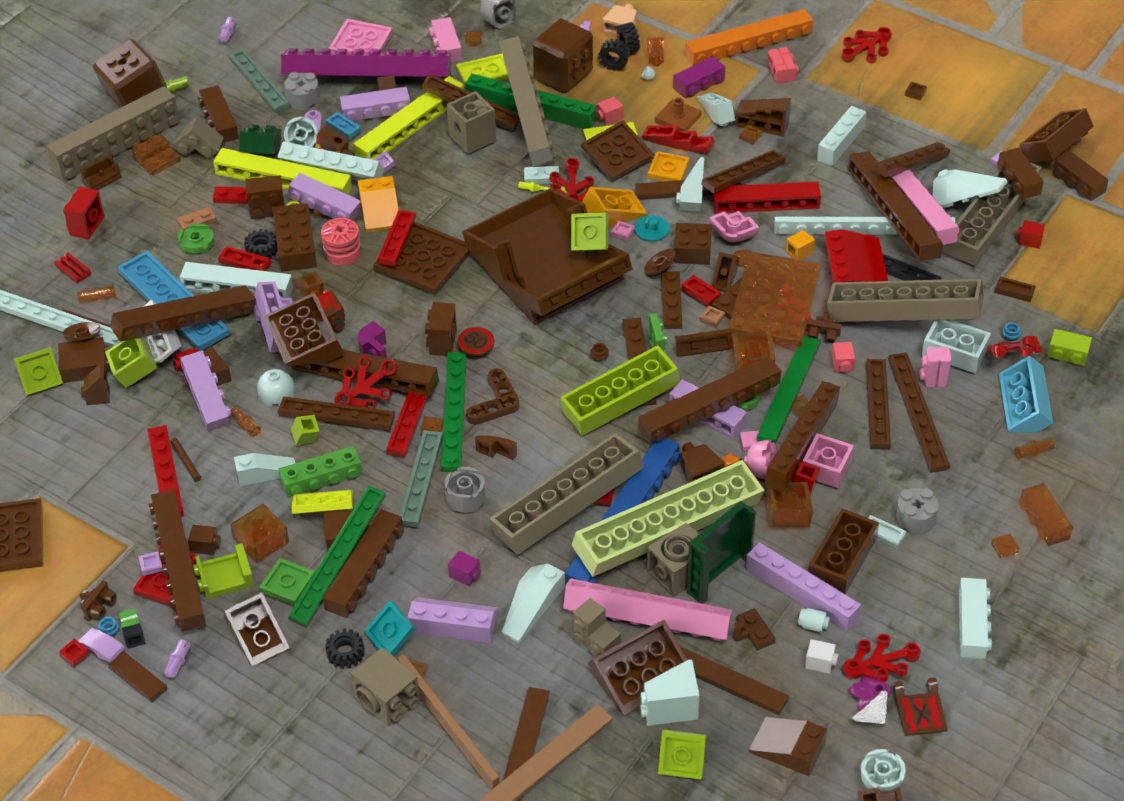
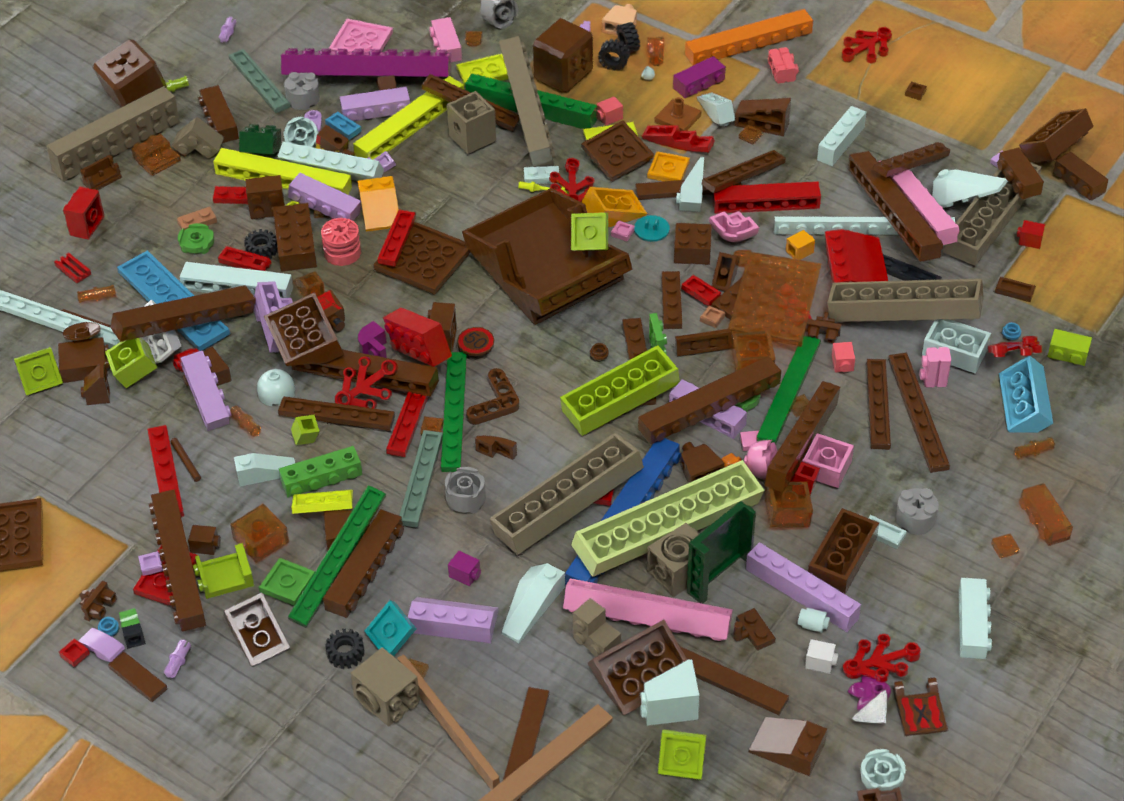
reddish brown dish [644,249,676,275] -> none
none -> red brick [383,307,452,367]

